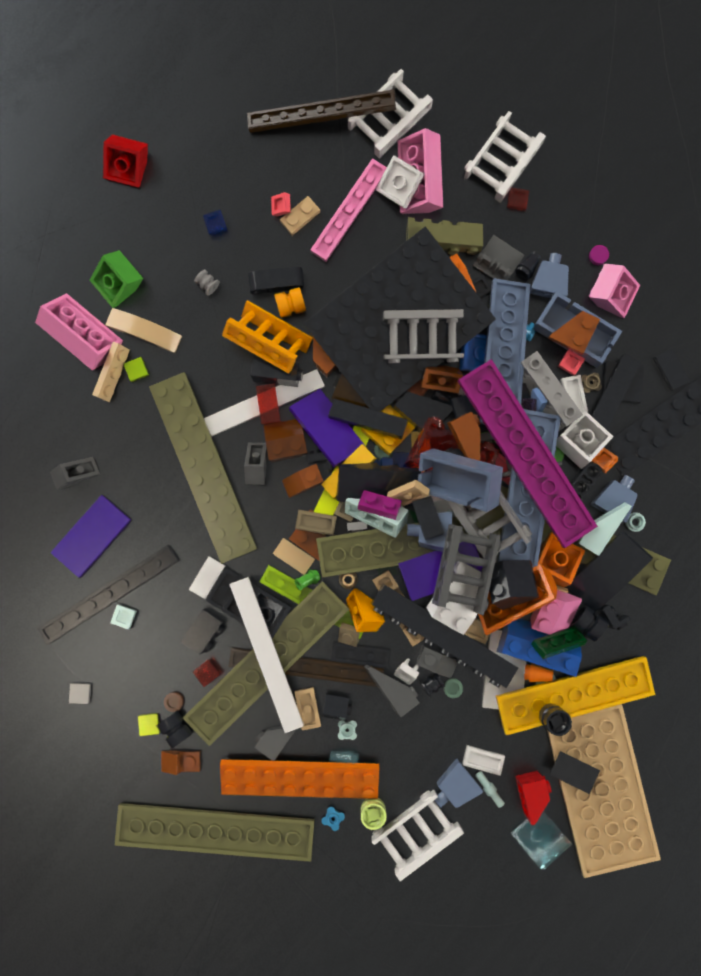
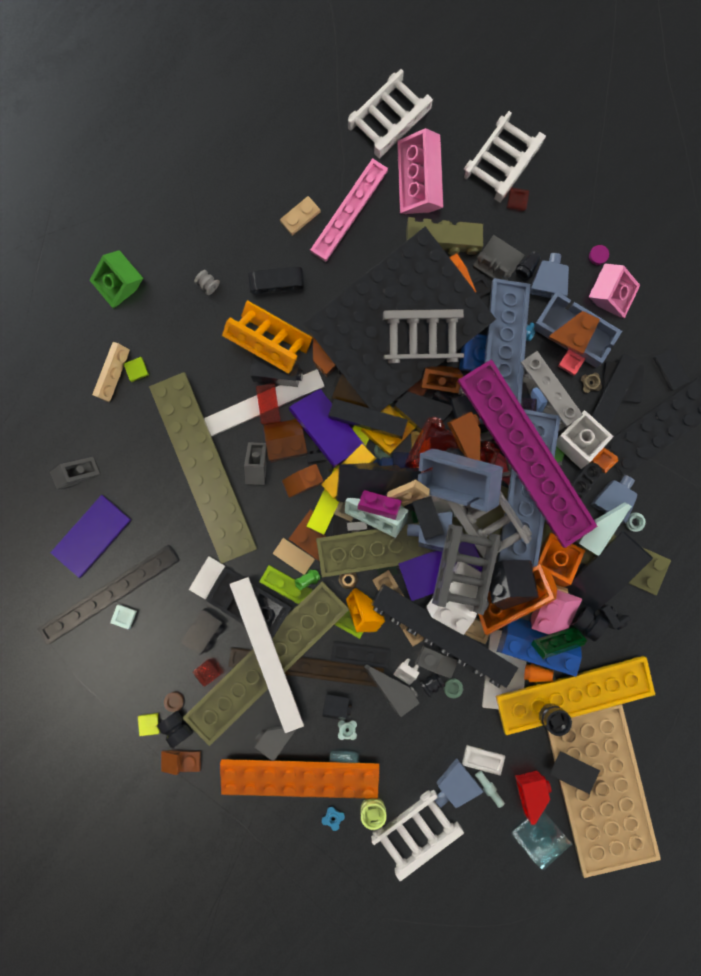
bright pink slope [35,293,123,371] -> none
light grey tile [69,683,91,704] -> none
red slope [103,134,148,188] -> none
tan slope [105,308,182,353] -> none
olive plate [115,803,315,862] -> none
clear blue plate [203,210,227,235] -> none
dark brown tile [247,89,396,133] -> none
coral plate [271,192,291,217] -> none
light orange wheel [274,287,306,318] -> none
tan plate [294,687,321,730] -> none
dark tan tile [295,510,337,536] -> none
dark tan plate [338,622,360,647] -> none
white tile [376,155,425,209] -> none
white tile [560,375,588,413] -> none

